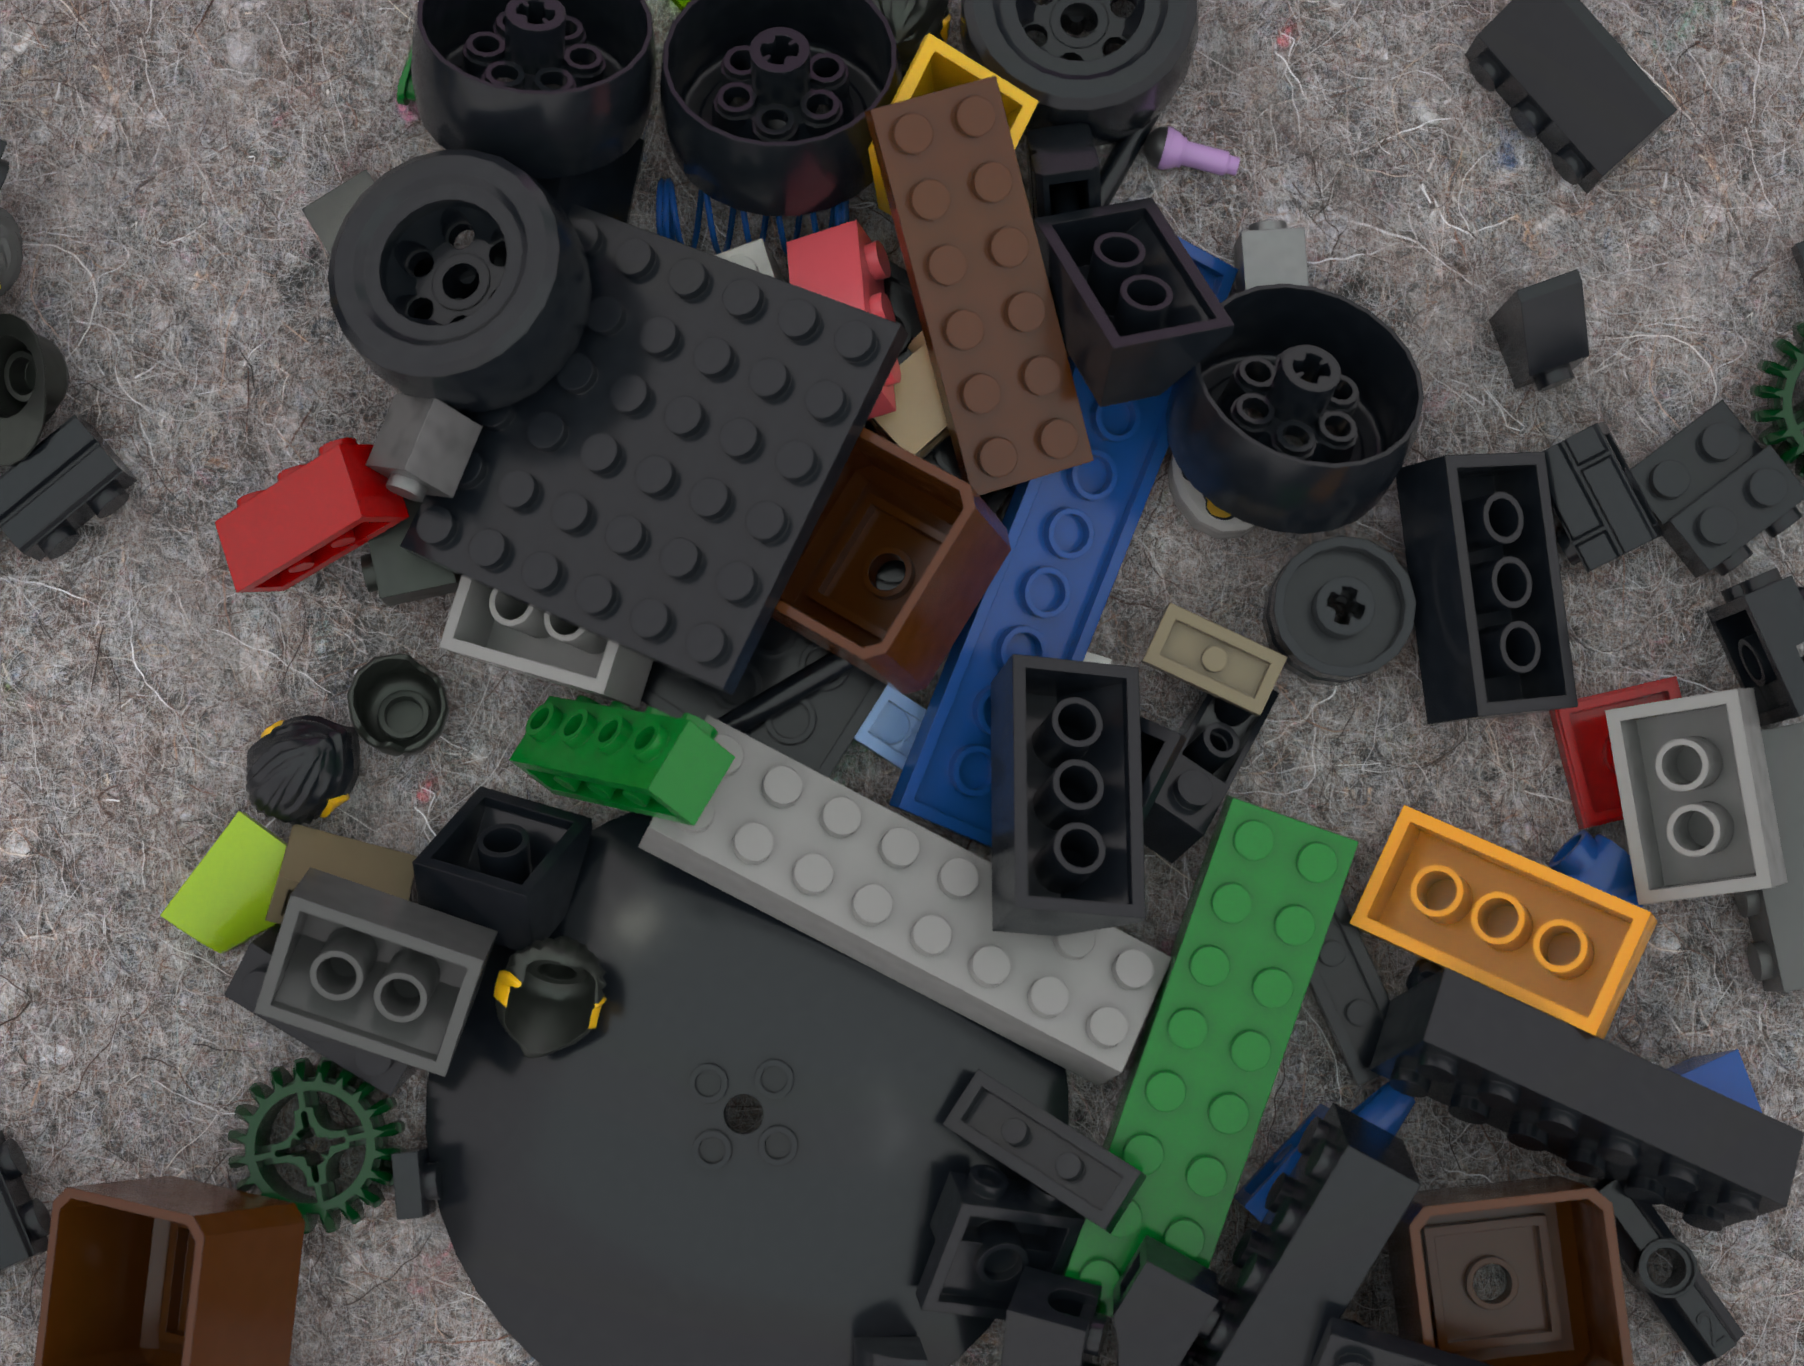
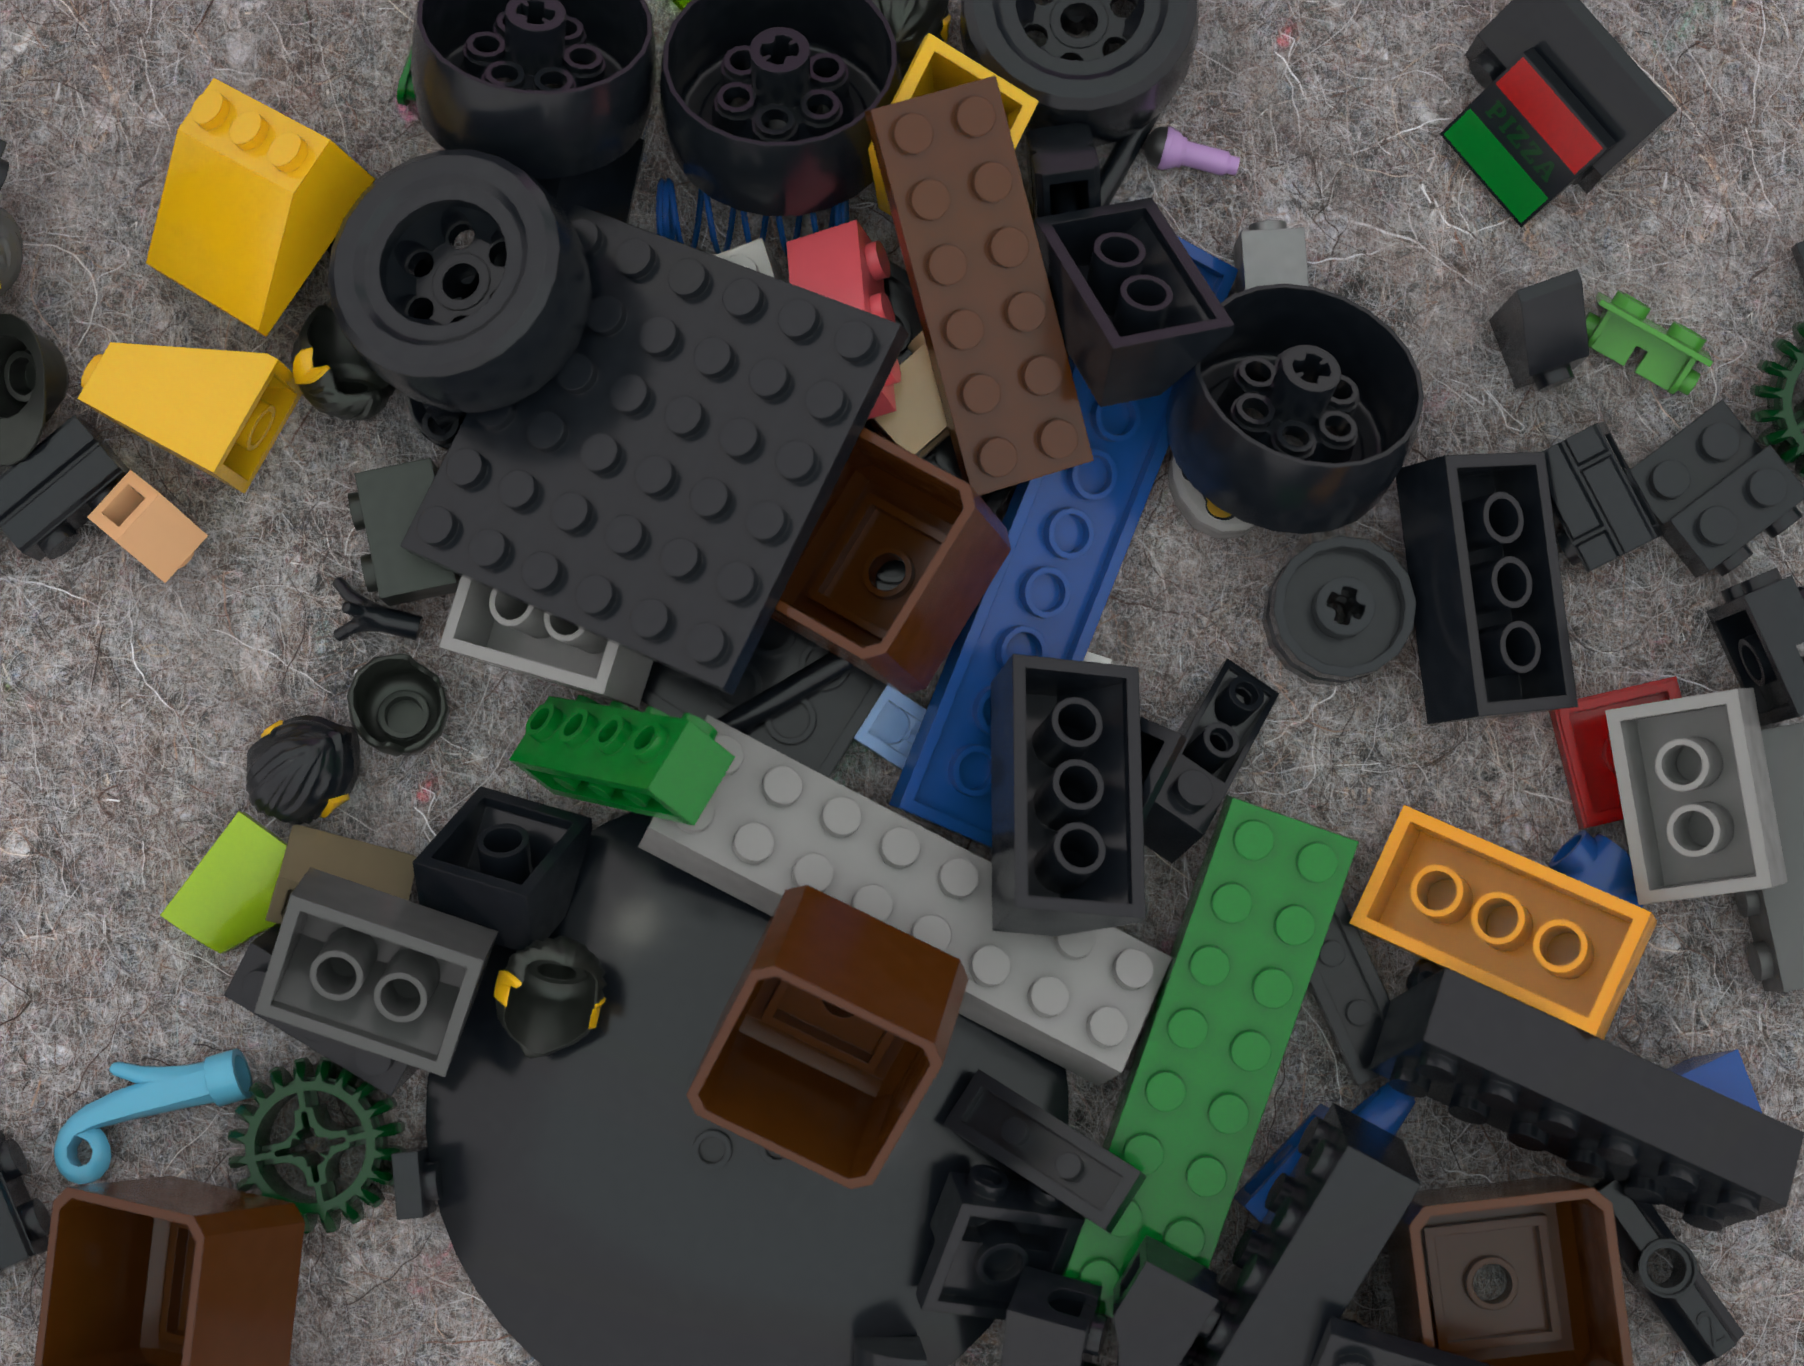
red brick [215,438,409,593] -> none
flat silver brick [366,394,482,502] -> none
dark tan panel [1141,602,1288,717] -> none
none -> medium azure plant [54,1048,253,1184]
none -> yellow slope [77,342,303,494]
none -> light nougat brick [87,470,208,583]
none -> yellow slope [146,78,375,337]
none -> pearl dark grey hair [291,305,396,421]
none -> black bar [332,577,423,641]
none -> reddish brown plate [686,885,969,1189]
none -> tile [1440,47,1616,227]
none -> bright green hinge [1586,290,1713,395]

